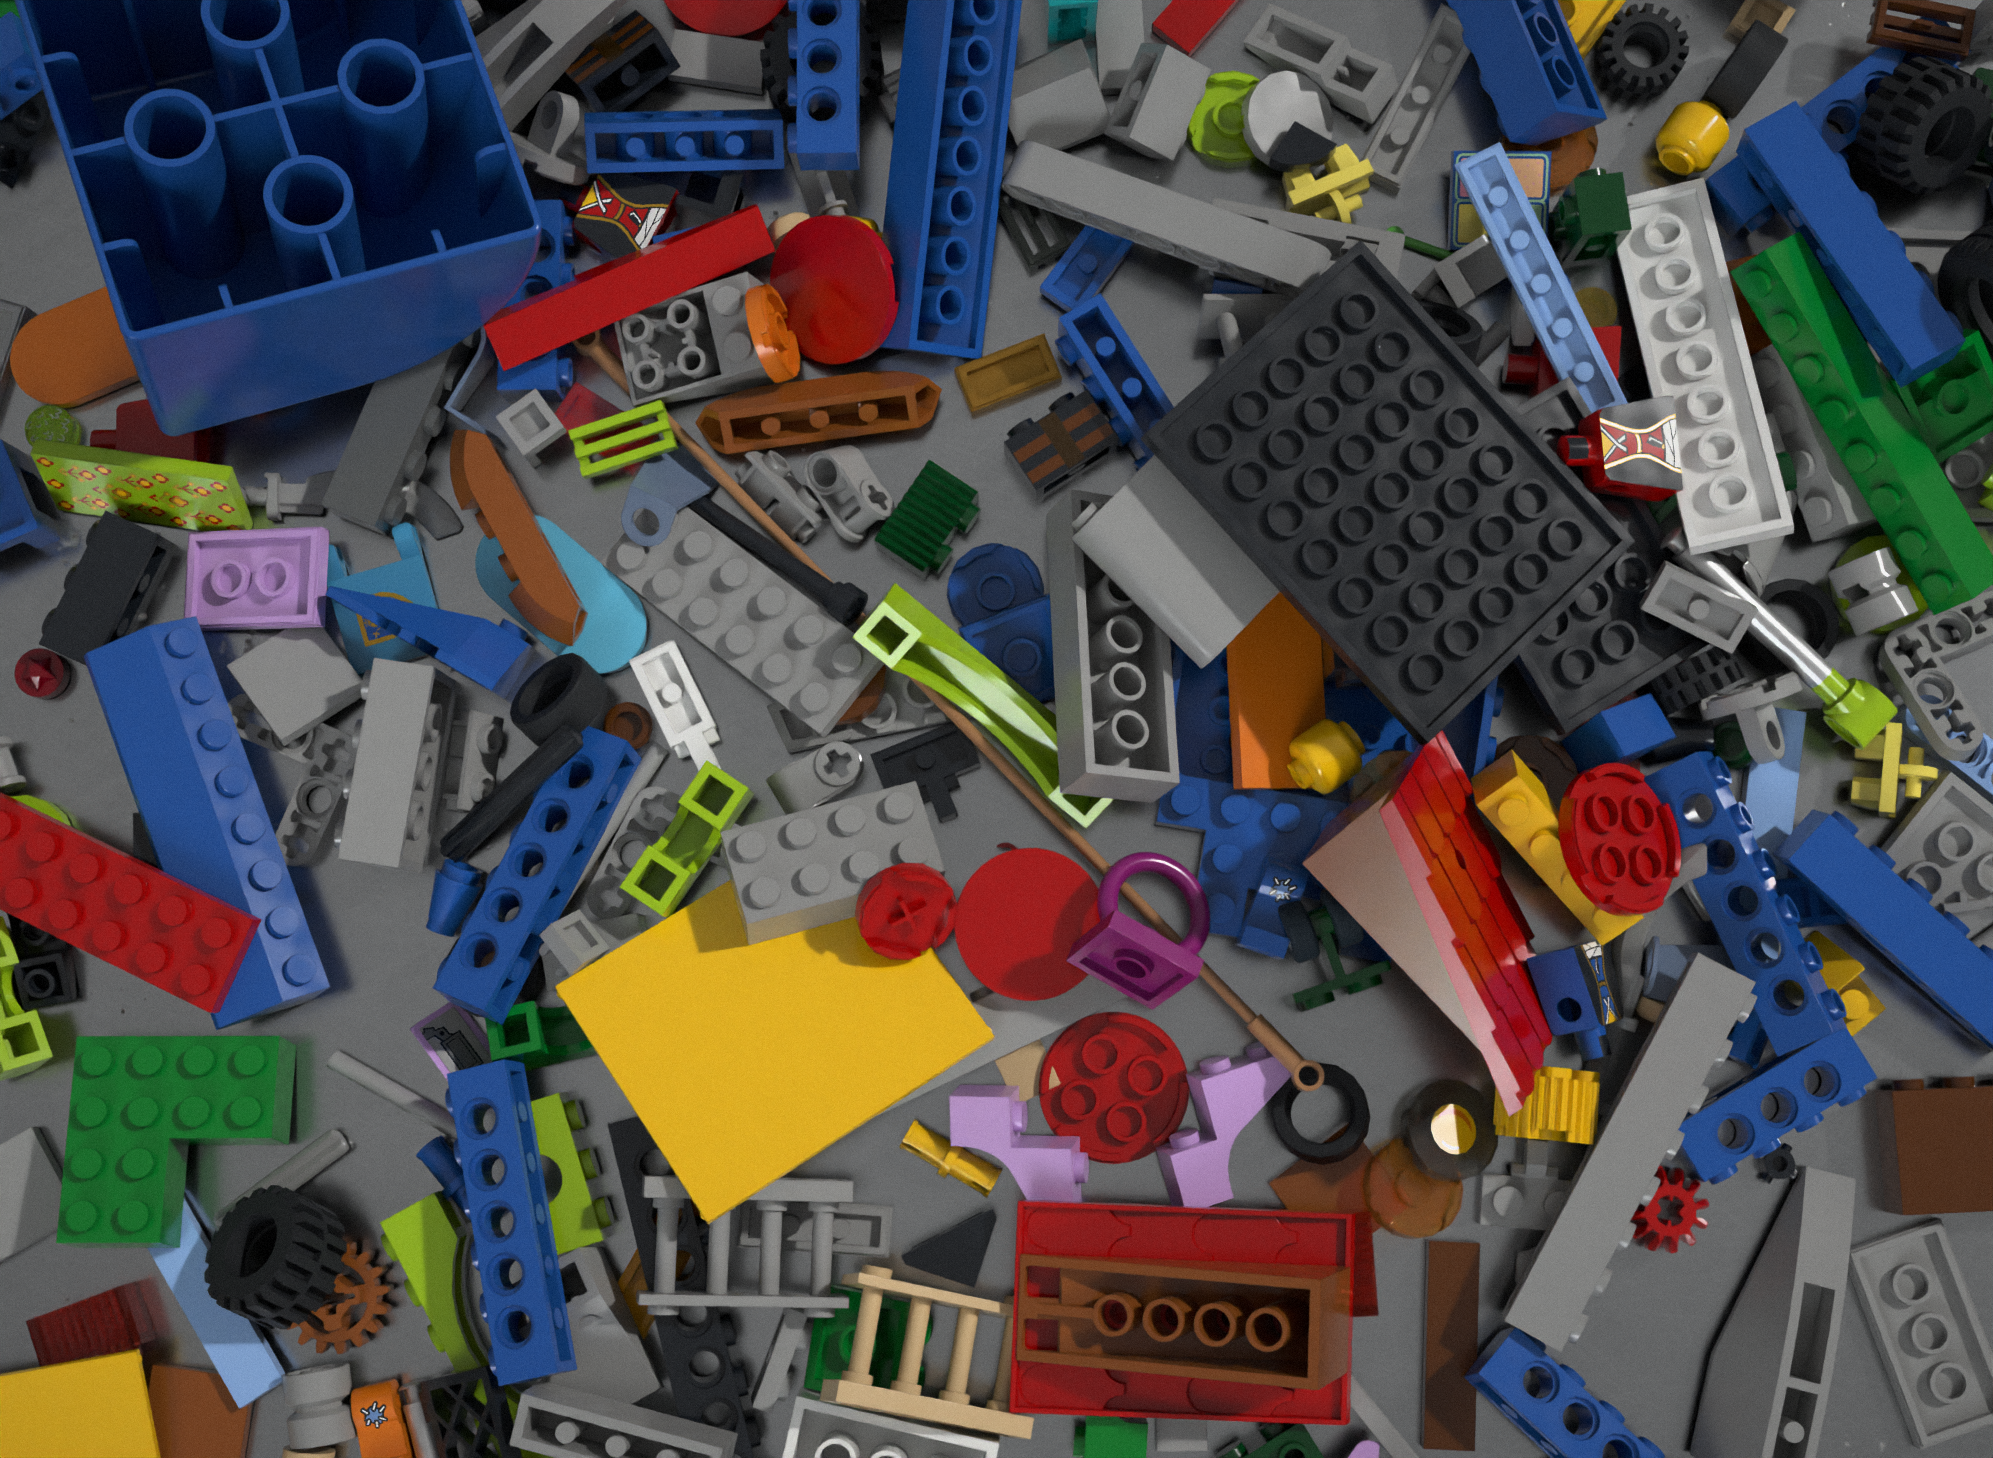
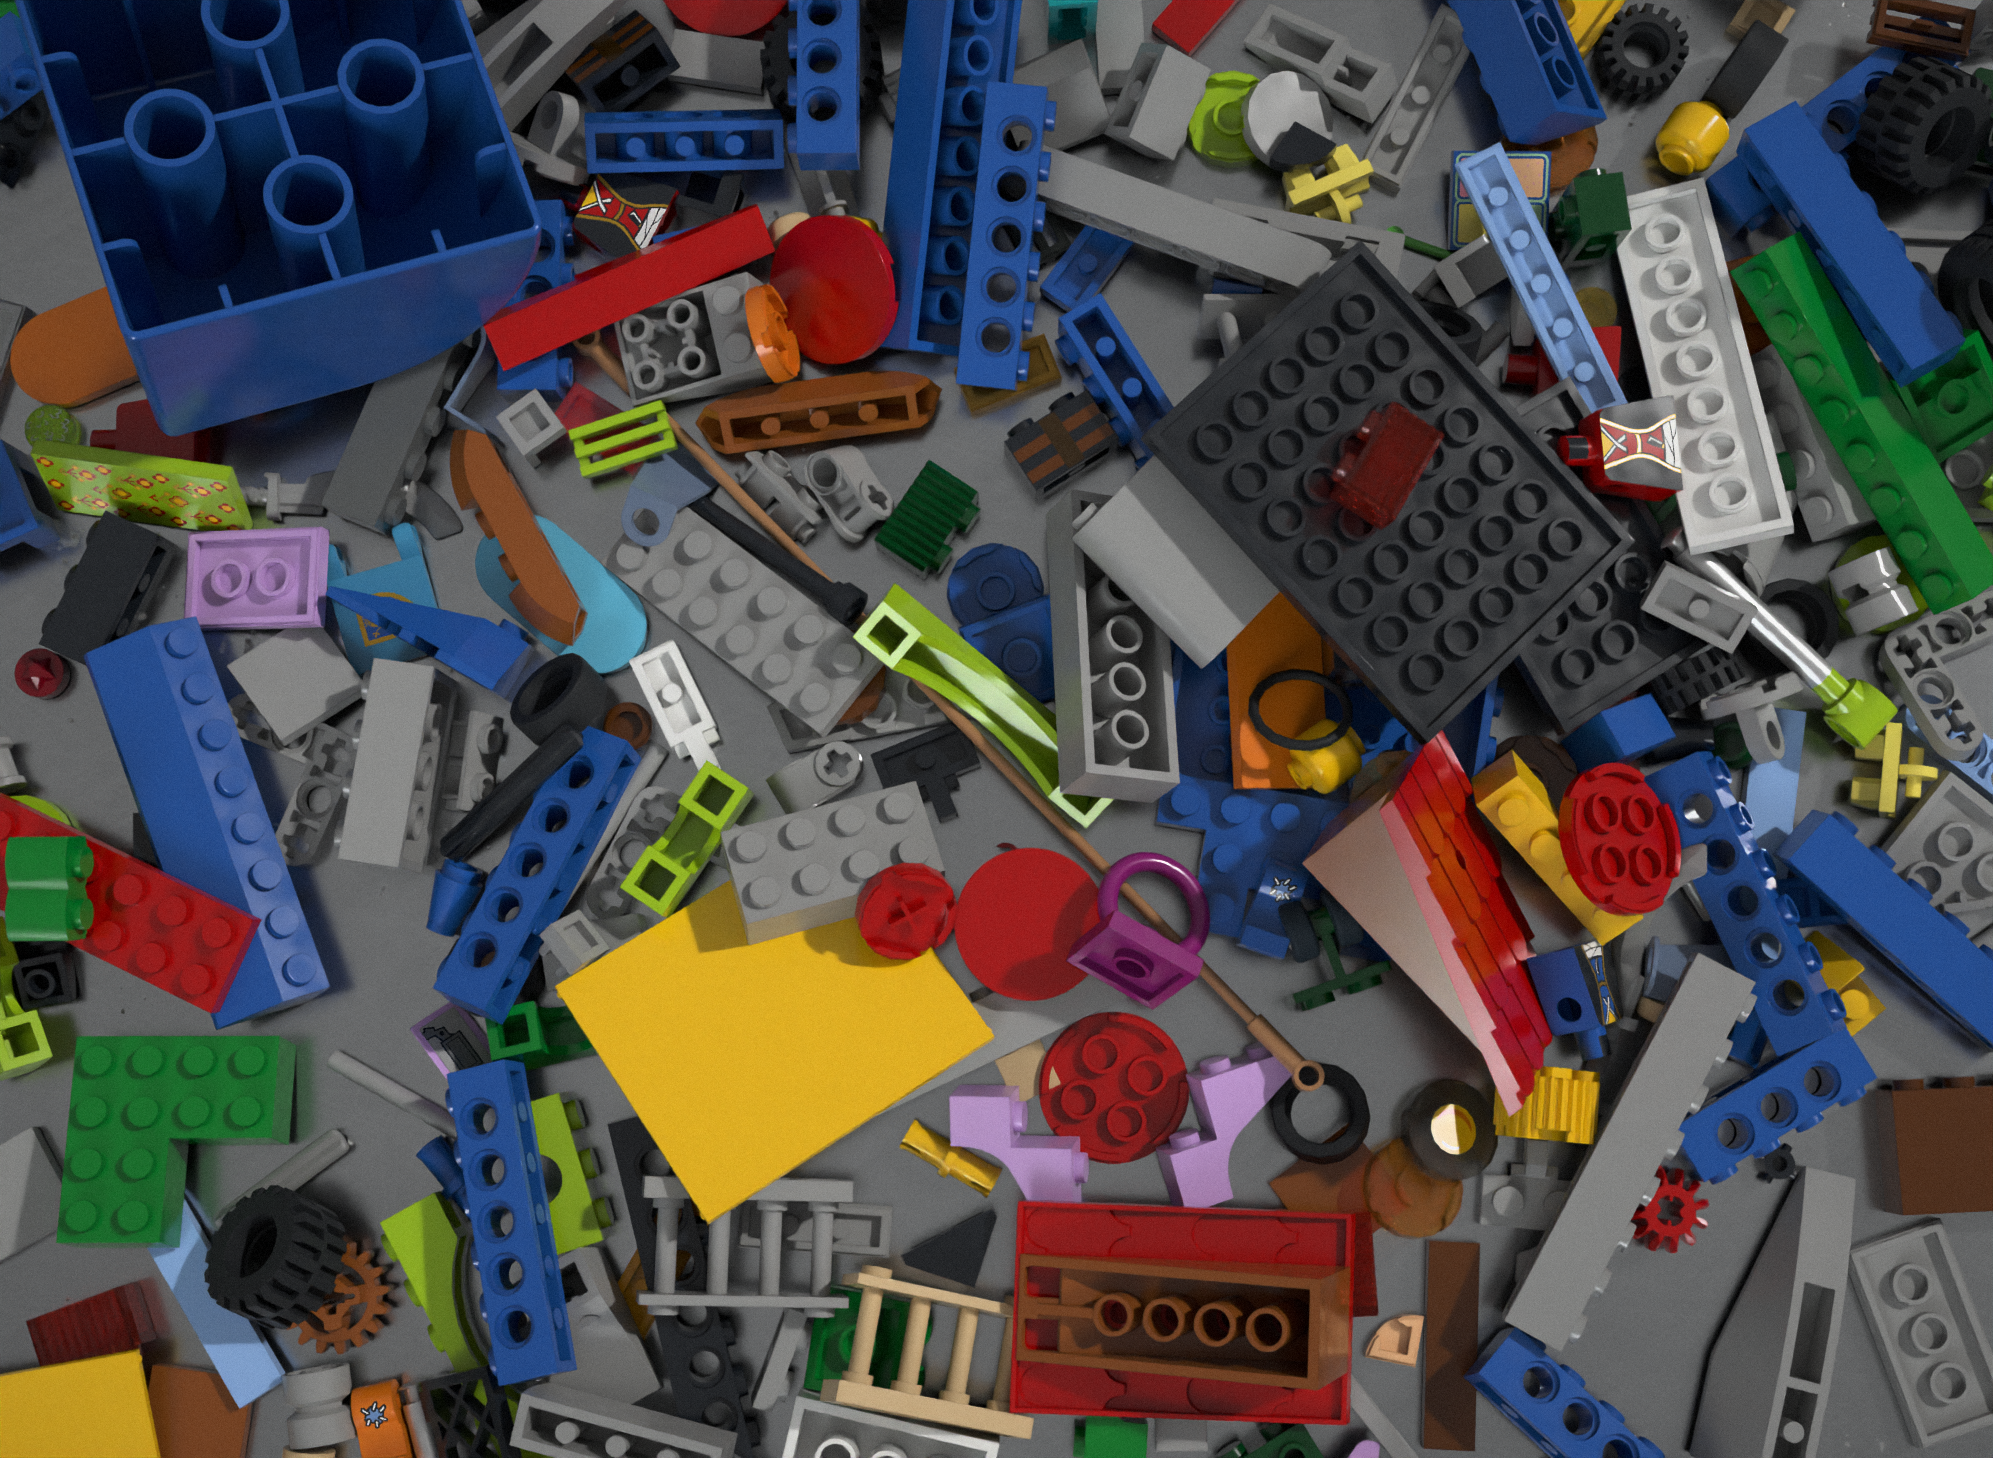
none -> green brick [5,836,94,941]
none -> blue brick [956,81,1057,391]
none -> black piece [1248,669,1353,751]
none -> clear red brick [1329,401,1444,530]
none -> light nougat tile [1363,1313,1424,1367]

